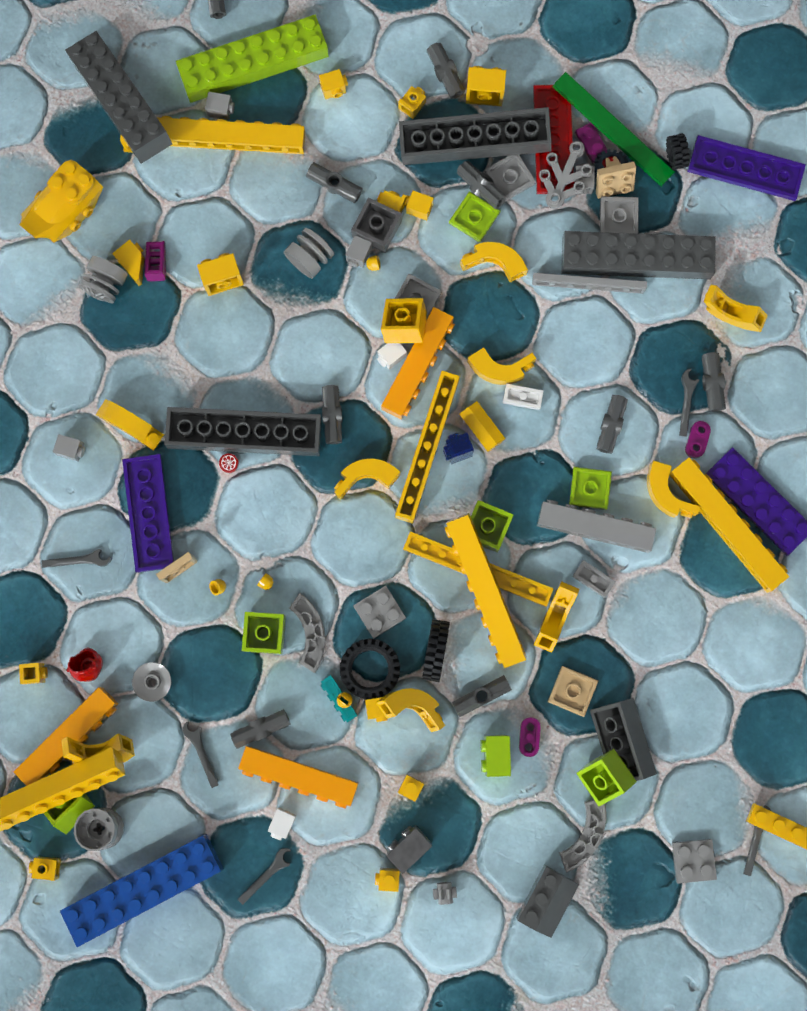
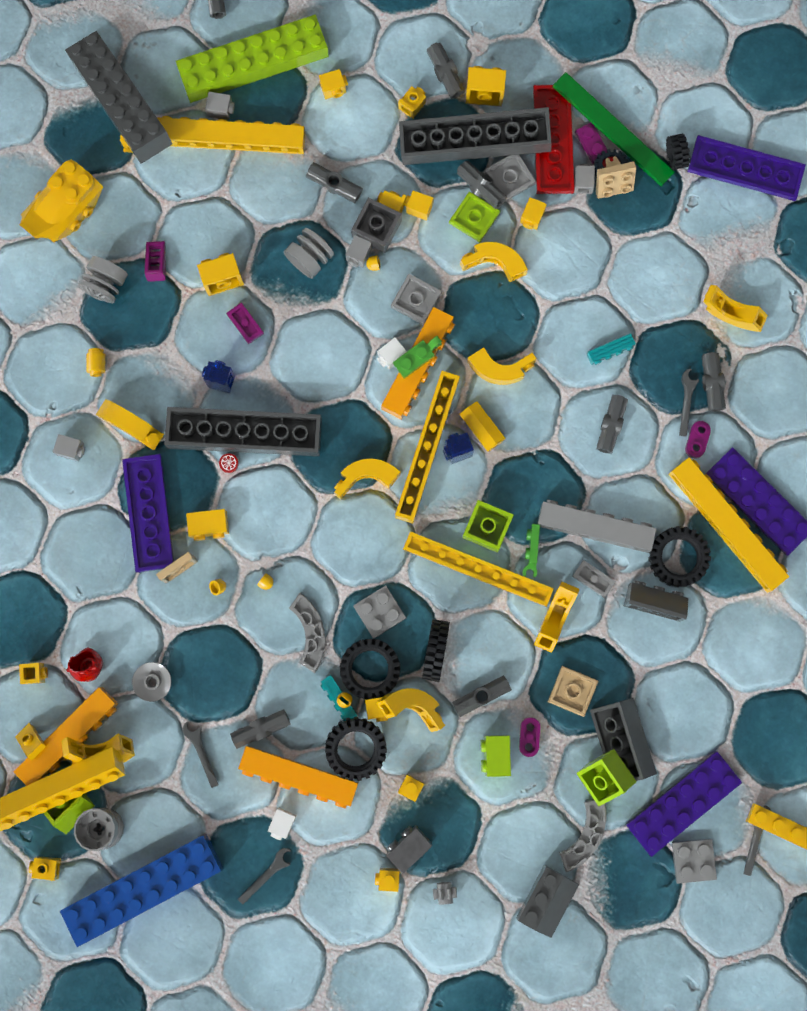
dark grey piece [42,549,112,568] -> none
yellow slope [112,239,145,286] -> none
lime brick [242,612,286,654] -> none
dark grey piece [322,385,342,444] -> none
yellow brick [381,298,427,343] -> none
yellow brick [445,513,527,668] -> none
white plate [503,384,544,410] -> none
light grey tile [532,273,647,294] -> none
light grey plant [539,141,593,209] -> none
dark grey brick [561,231,716,280] -> none
lime plate [569,467,612,510] -> none
light grey plate [600,197,638,234] -> none
yellow arch [647,460,700,518] -> none
none -> yellow plate [15,723,46,761]
none -> yellow brick [86,348,106,377]
none -> yellow brick [186,509,229,541]
none -> clear blue brick [202,360,235,394]
none -> magenta plate [226,303,264,344]
none -> black tyre [325,717,387,781]
none -> bright green plate [393,336,442,379]
none -> yellow brick [520,197,547,230]
none -> bright green plate [522,524,540,578]
none -> teal piece [587,333,636,365]
none -> dark grey slope [623,581,688,622]
none -> dark purple plate [625,751,742,857]
none -> black tyre [648,526,711,587]

